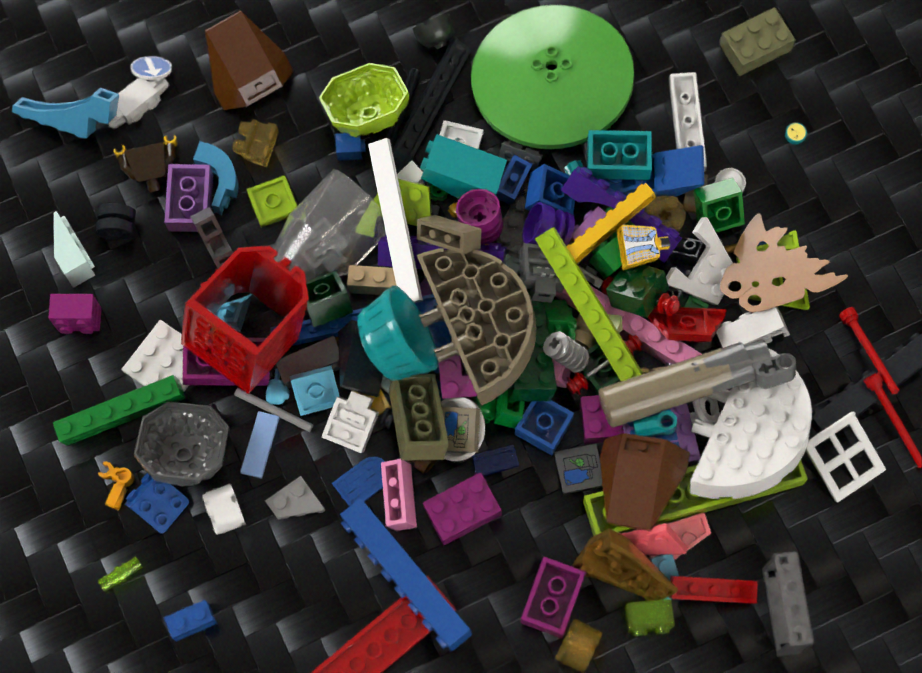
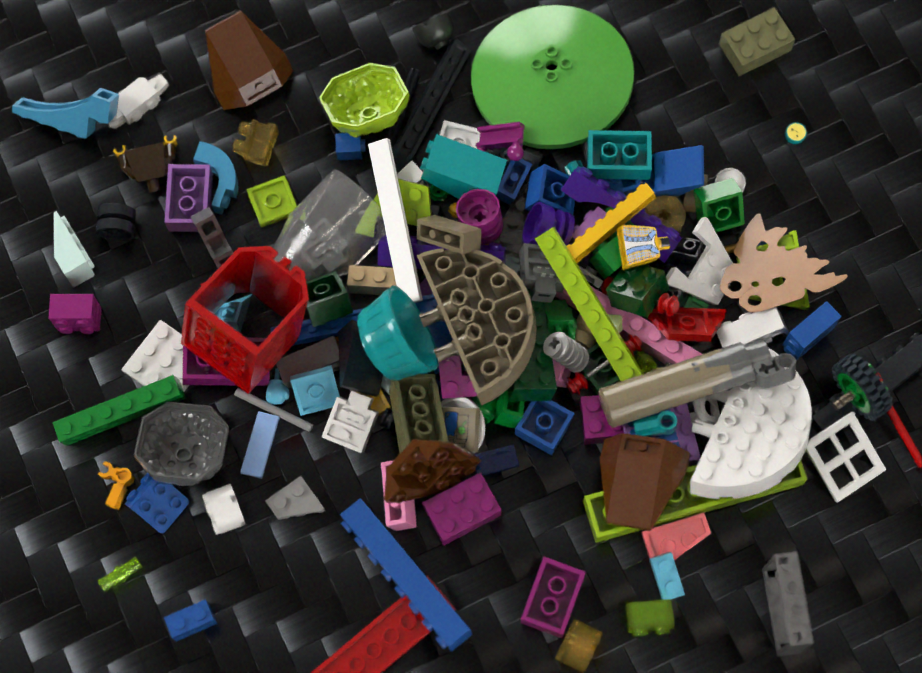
piece [131,57,172,80] -> none
blue window [332,457,385,507] -> none
dark grey tile [554,444,603,495] -> none
pearl gold wedge [572,528,678,602] -> none
coral wing [621,523,687,555] -> none
white piece [669,72,707,171] -> none
red plate [669,576,758,604] -> none
red piece [839,307,899,395] -> none
none -> reddish brown wedge [384,439,481,503]
none -> magenta gear [475,122,525,161]
none -> clear neon green pin [634,351,656,373]
none -> blue brick [782,301,842,360]
none -> black wheel [832,353,893,421]

